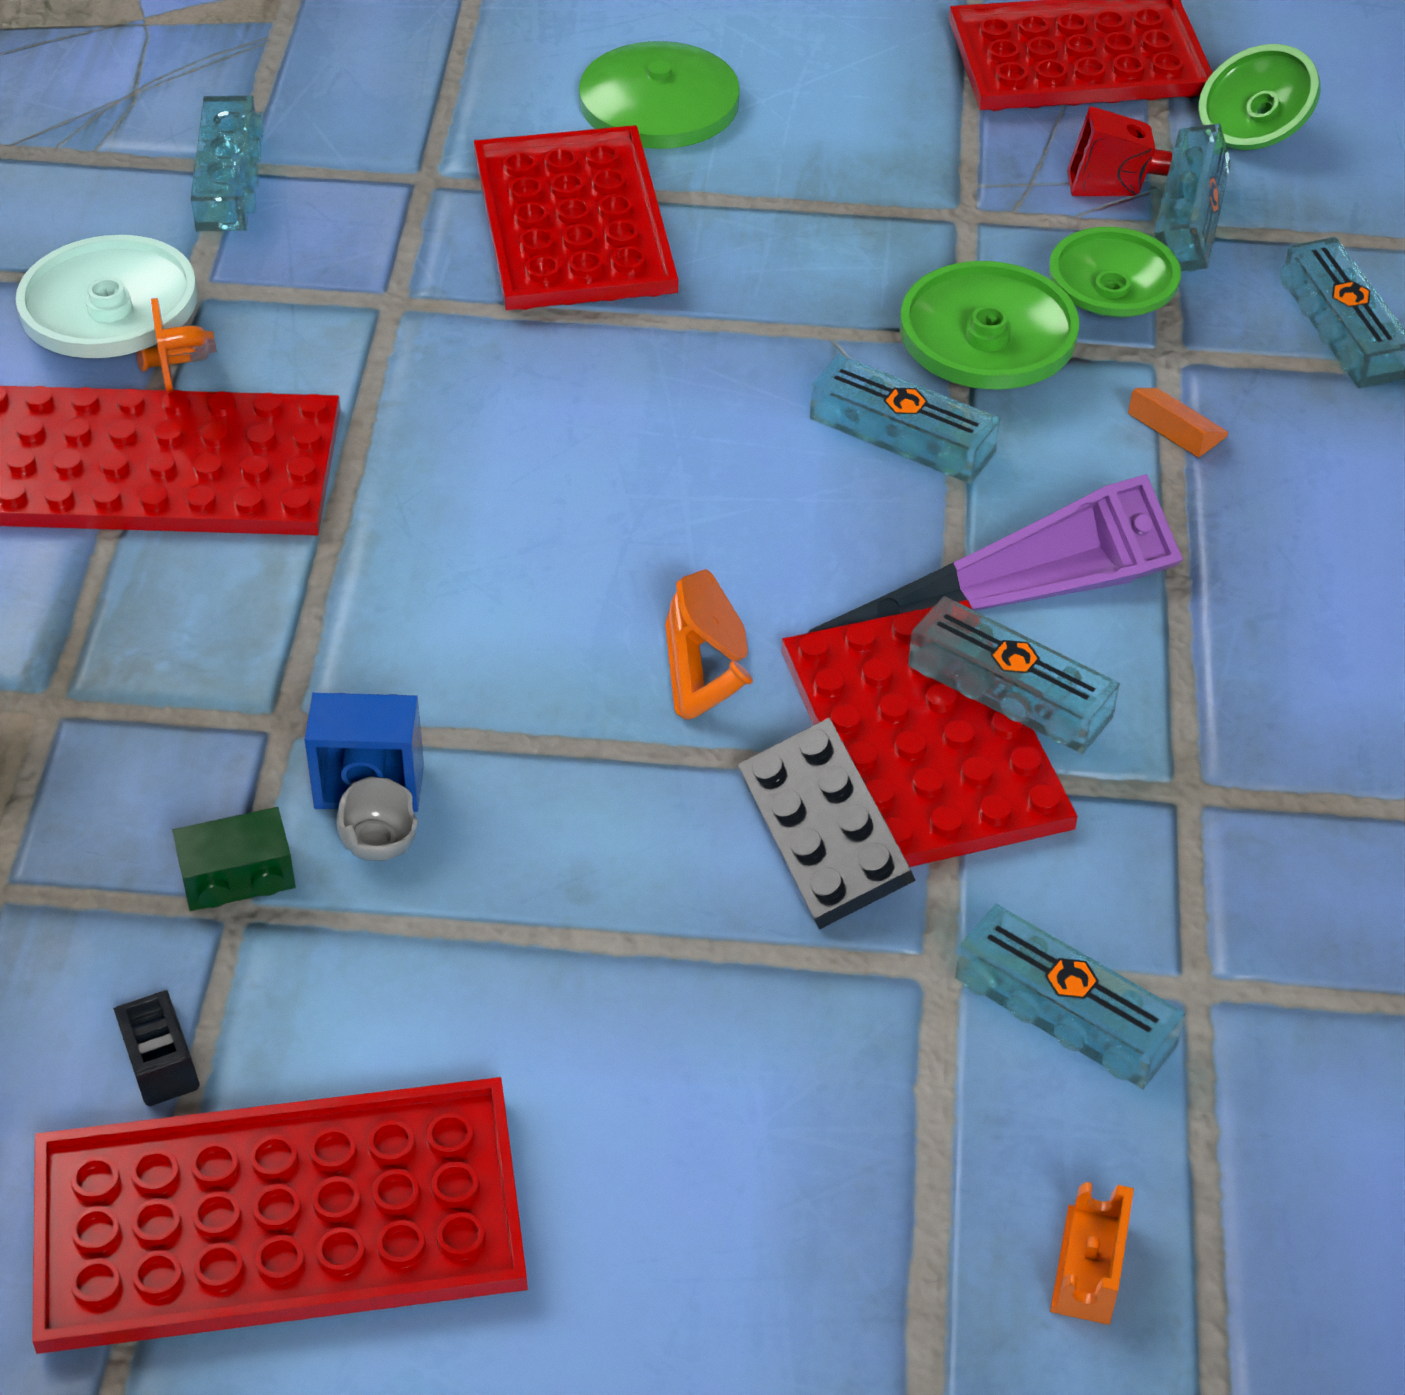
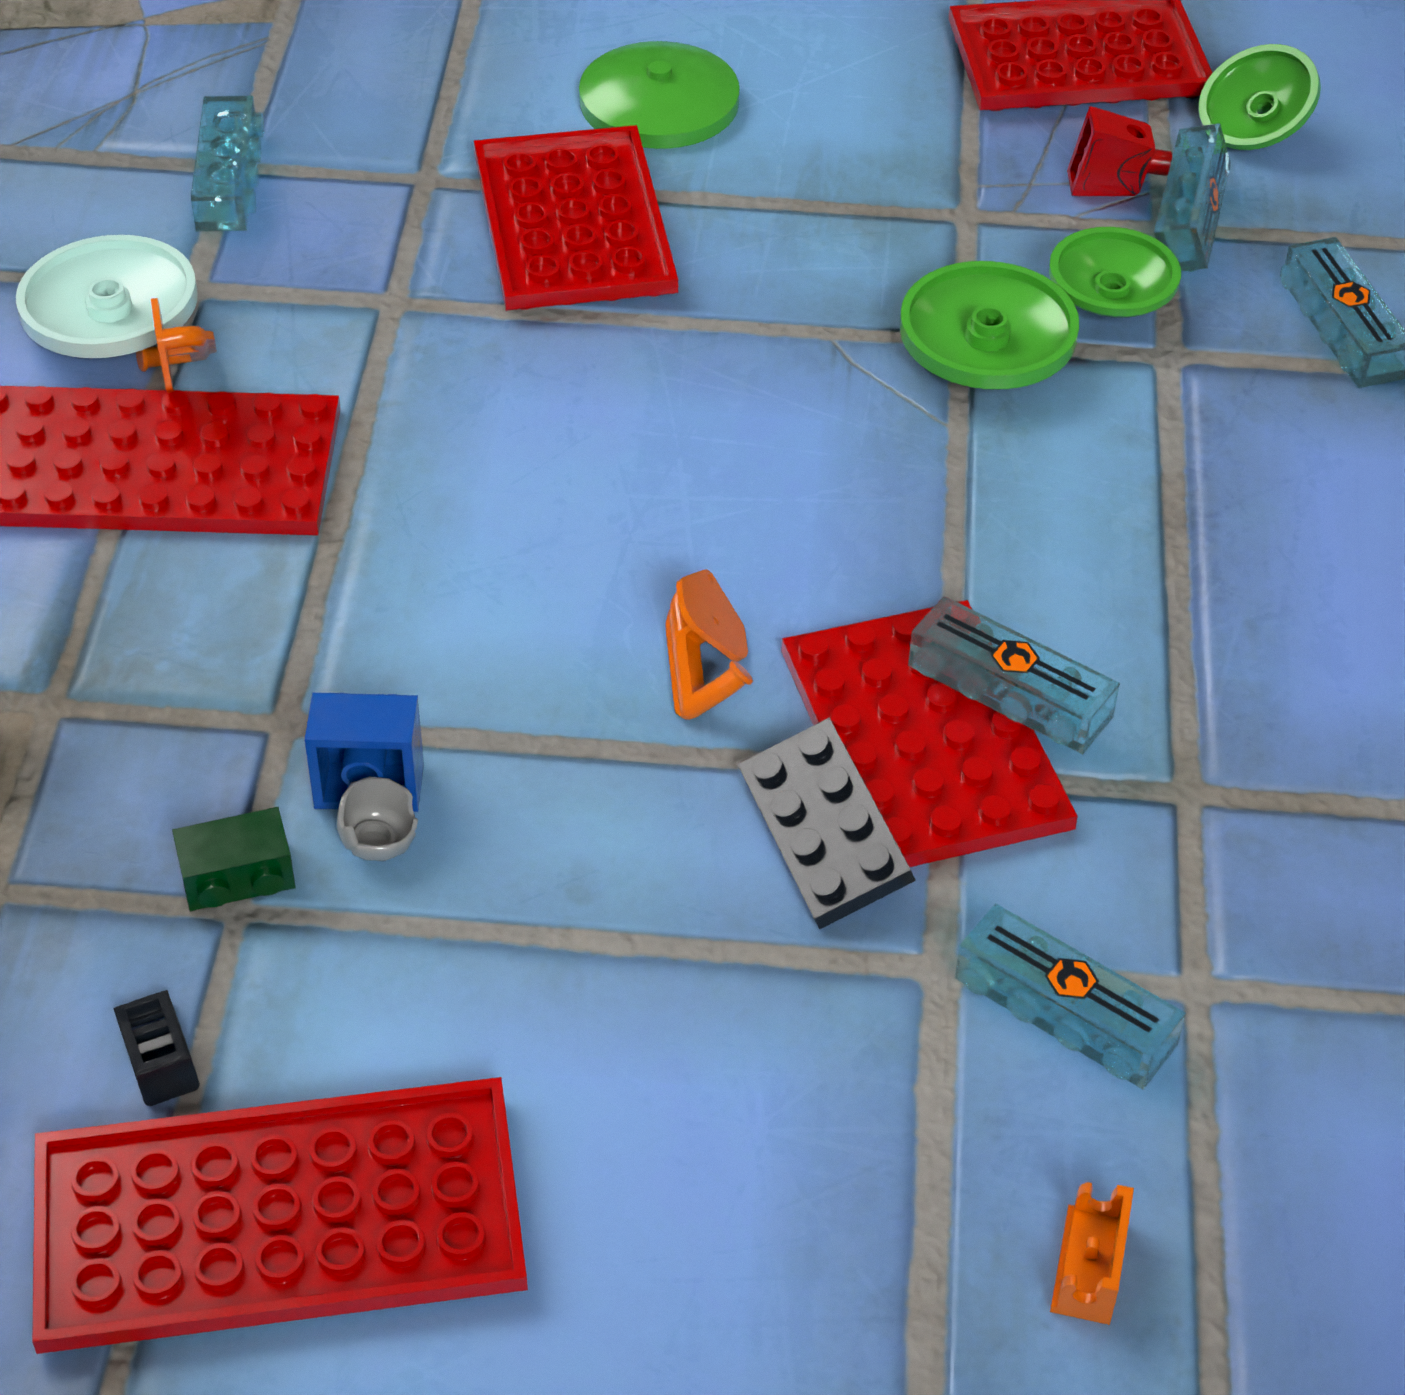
medium lavender plate [808,474,1183,633] -> none
clear light blue brick [810,354,1000,484] -> none
orange slope [1128,388,1228,458] -> none

